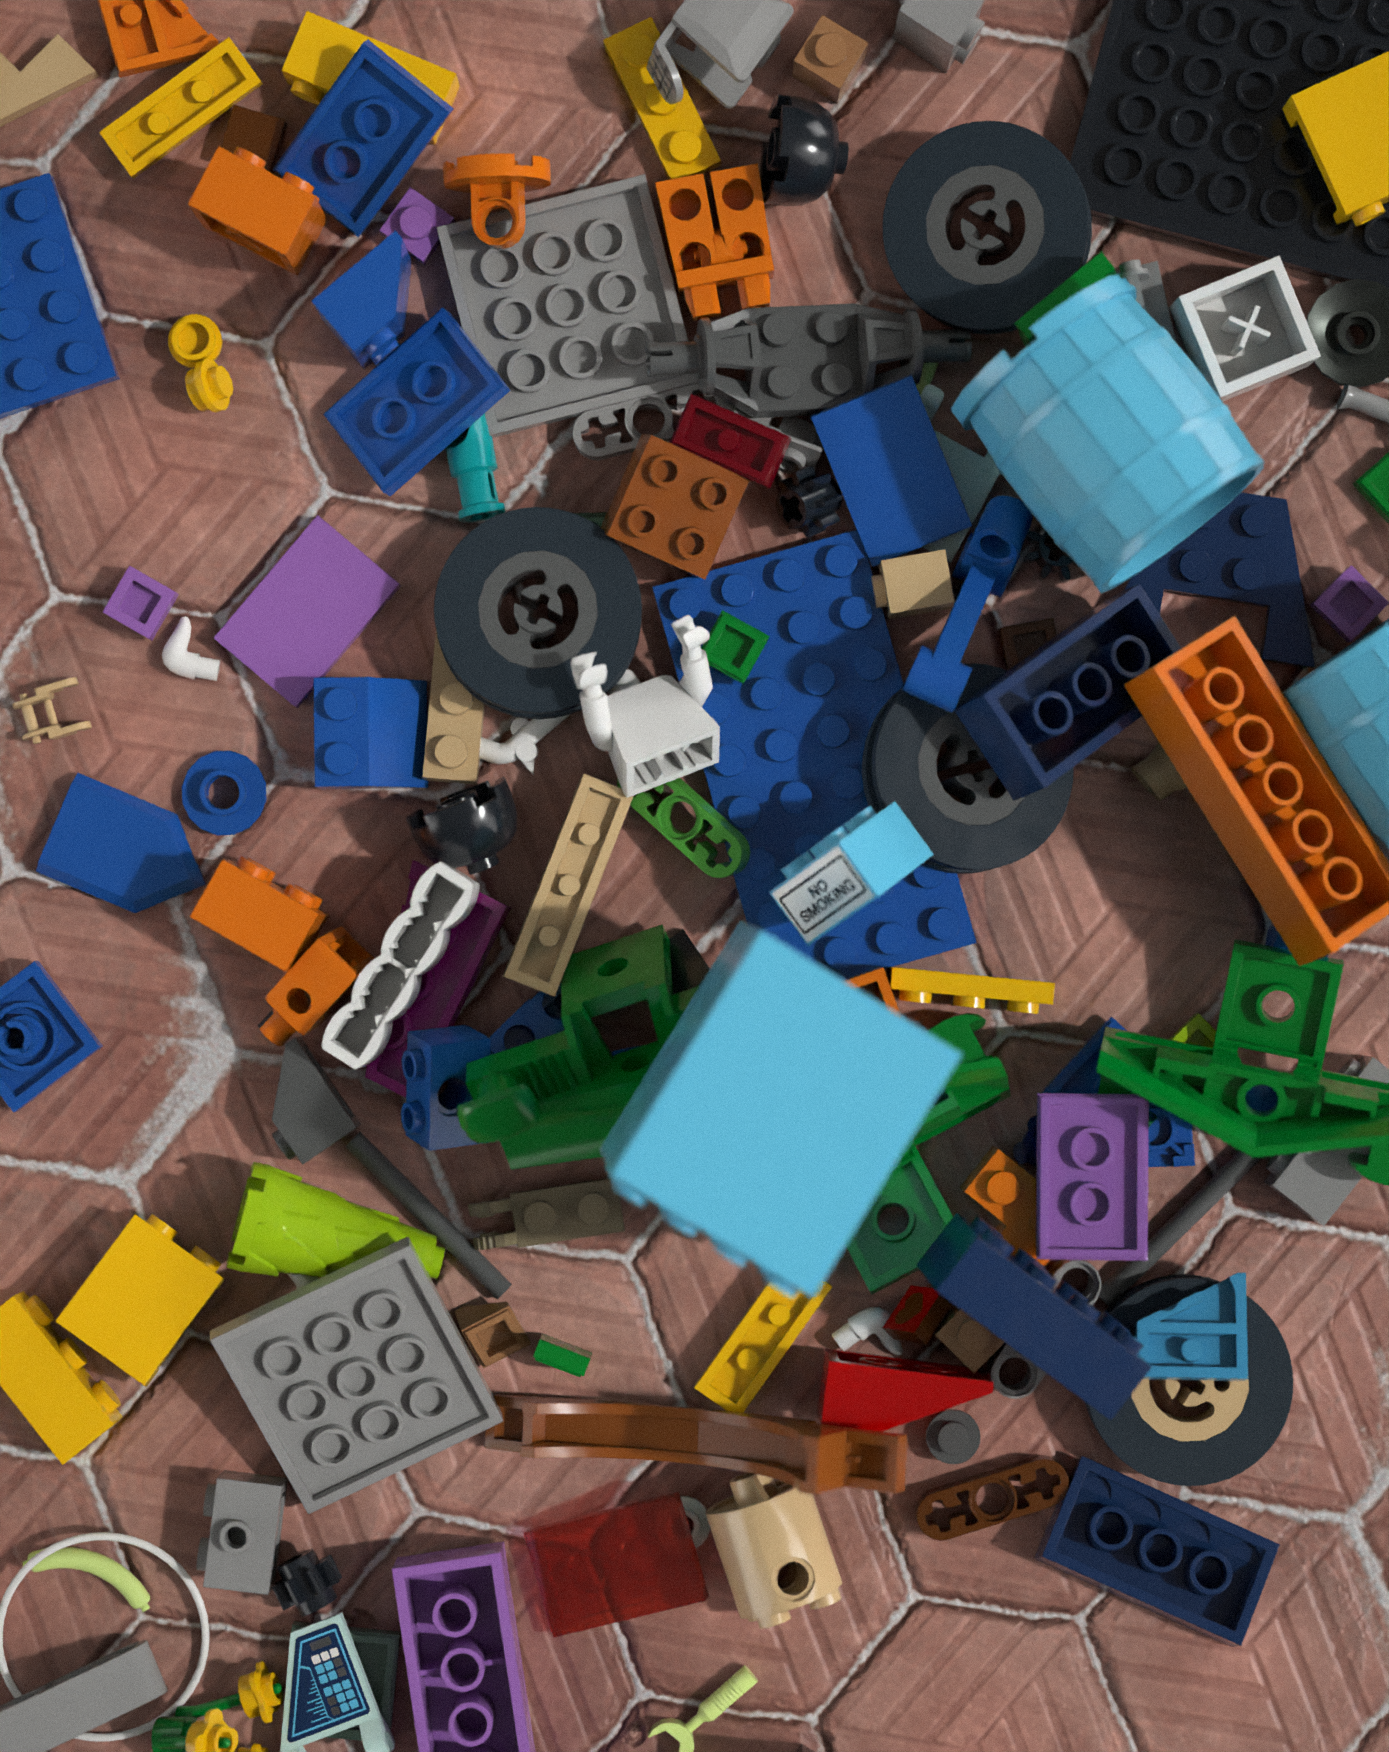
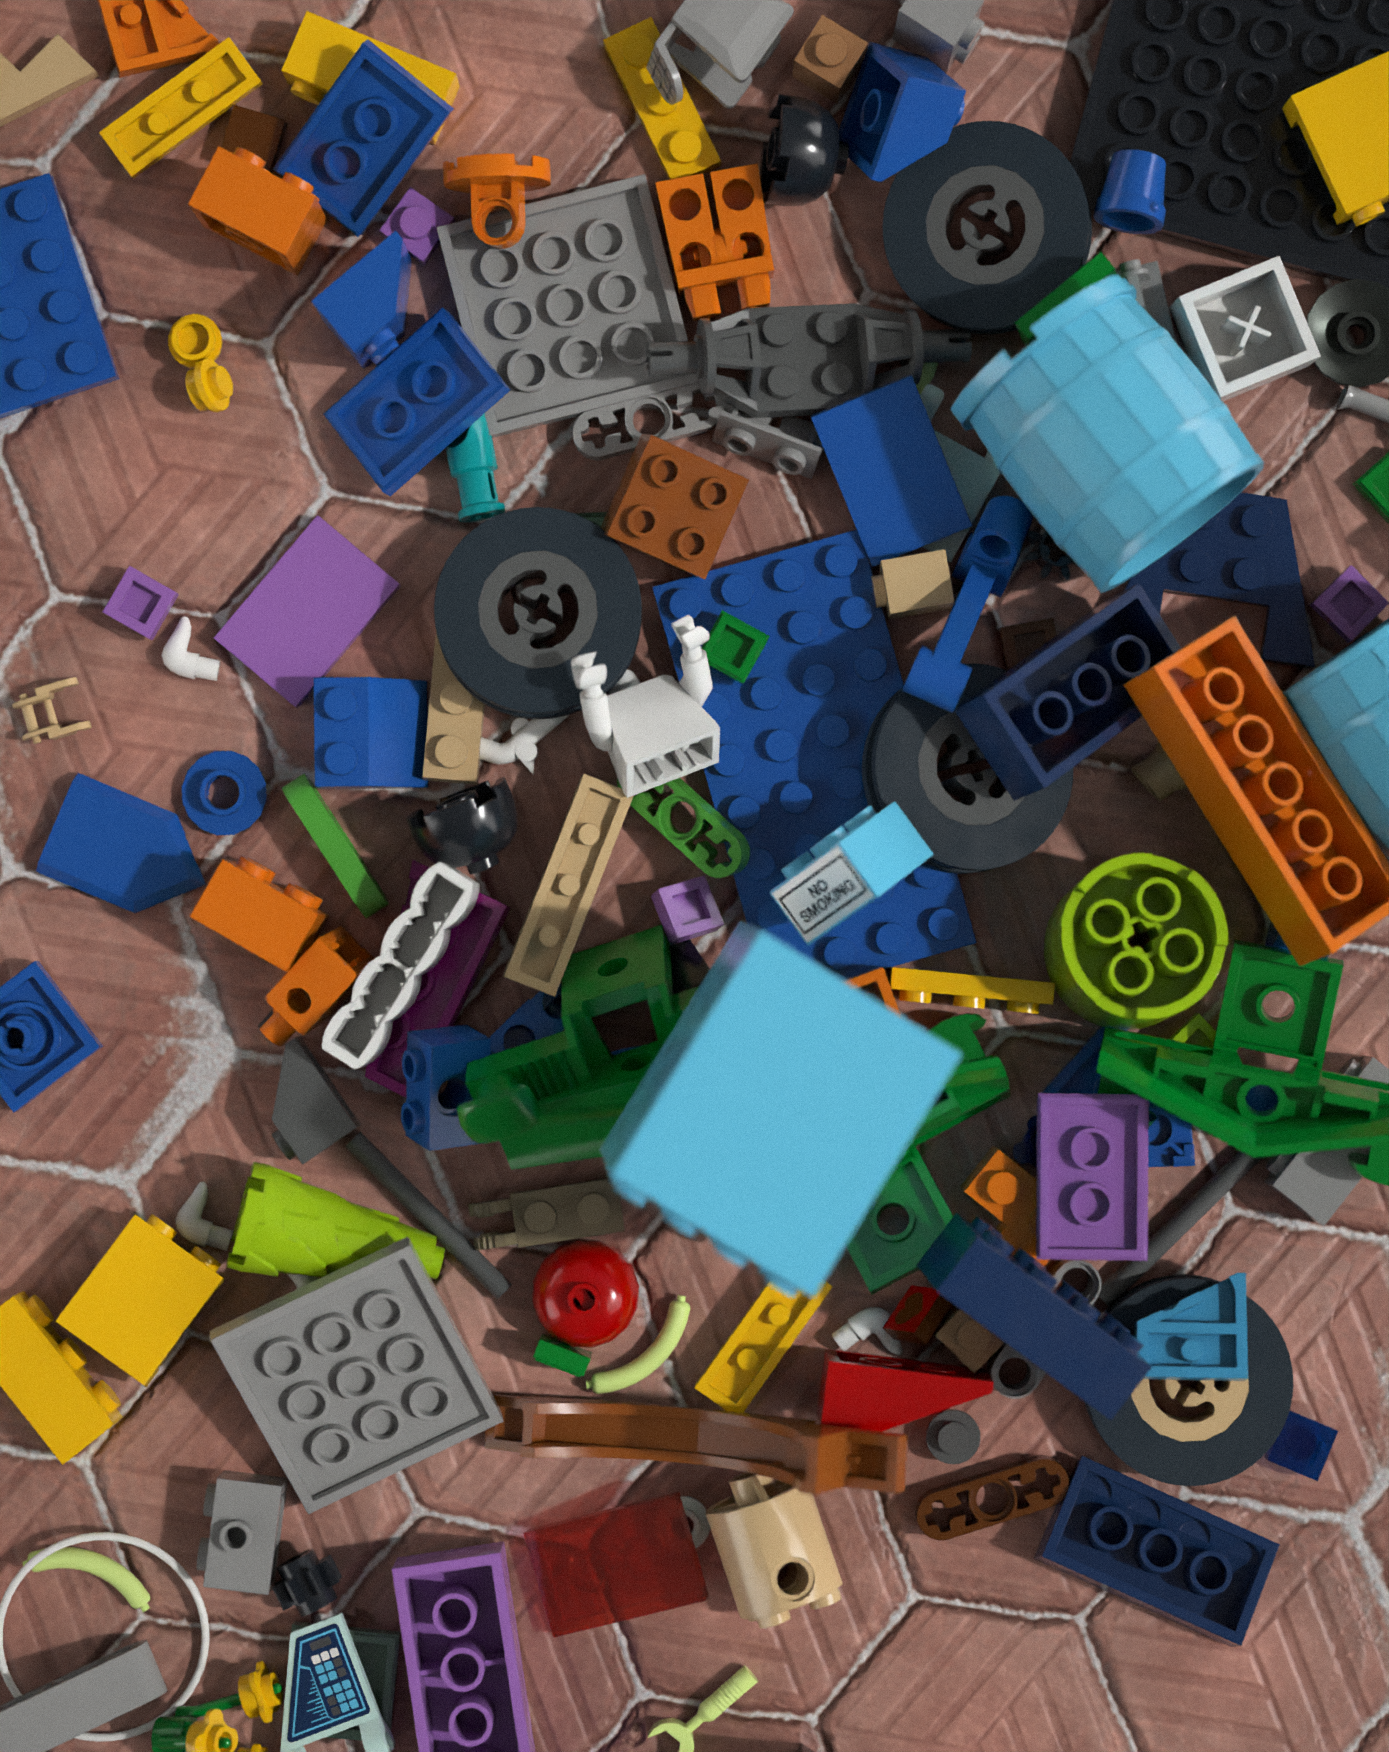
medium nougat slope [455,1301,531,1368] -> none
dark red plate [669,394,792,489] -> none
black gear [776,466,842,538] -> none
none -> white animal [175,1181,233,1251]
none -> bright green beam [282,773,389,919]
none -> red cylinder [532,1240,639,1348]
none -> yellowish green piece [586,1295,690,1394]
none -> medium lavender plate [651,875,724,945]
none -> blue slope [839,42,966,182]
none -> lime brick [1044,853,1228,1030]
none -> blue piece [1093,149,1166,234]
none -> clear blue plate [1264,1410,1338,1481]

